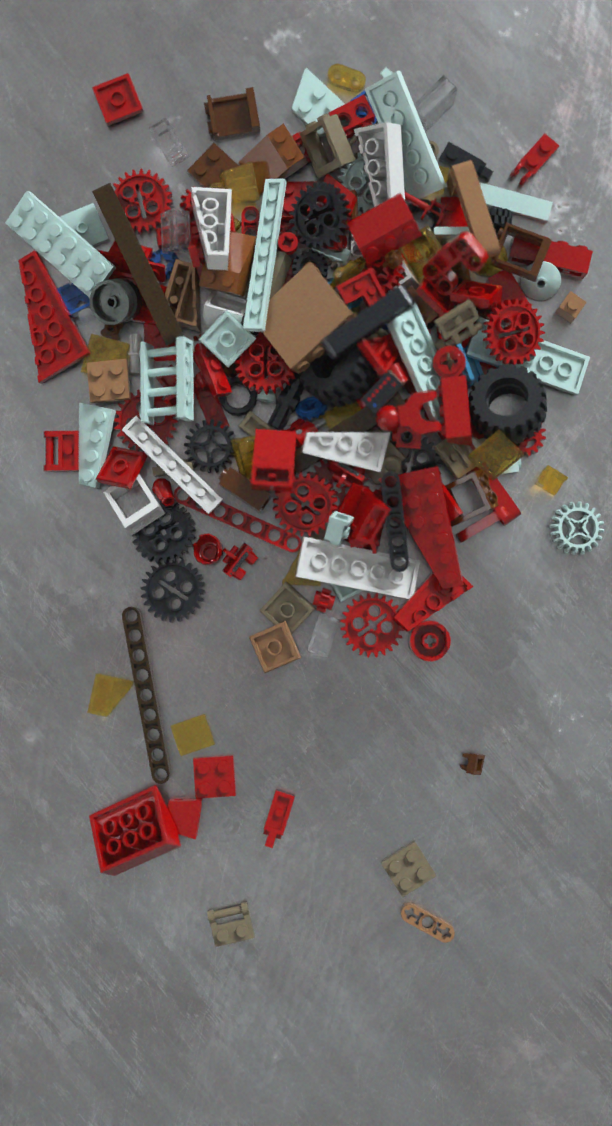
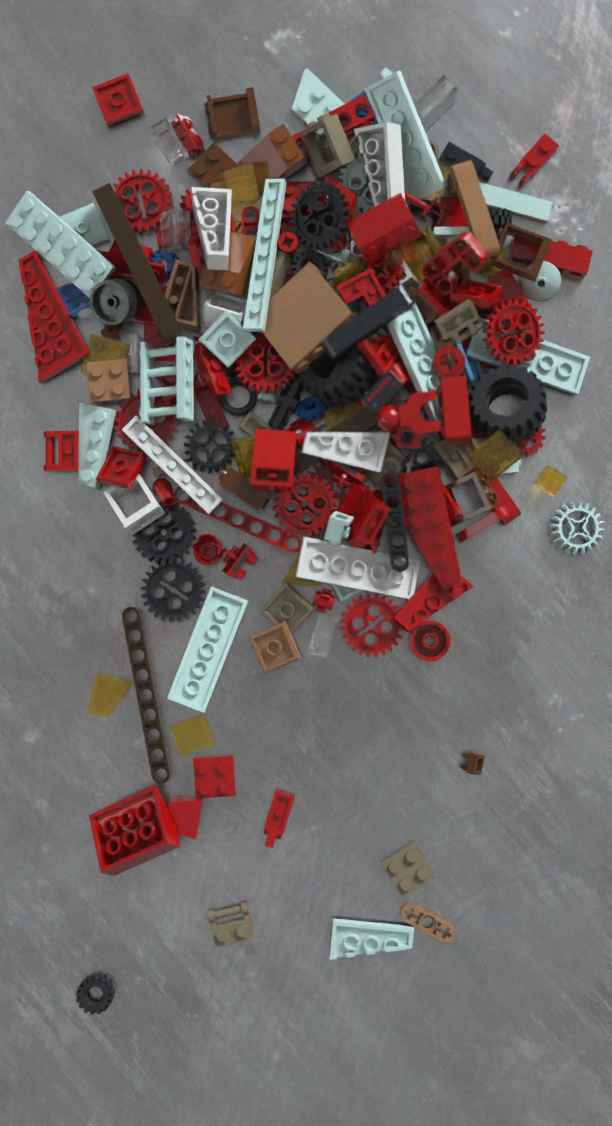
clear yellow plate [327,64,366,93] -> none
medium nougat brick [555,291,587,324] -> none
none -> black tyre [76,974,115,1015]
none -> light aqua plate [167,586,248,713]
none -> red hinge [171,114,205,158]
none -> light aqua wing [329,918,414,960]

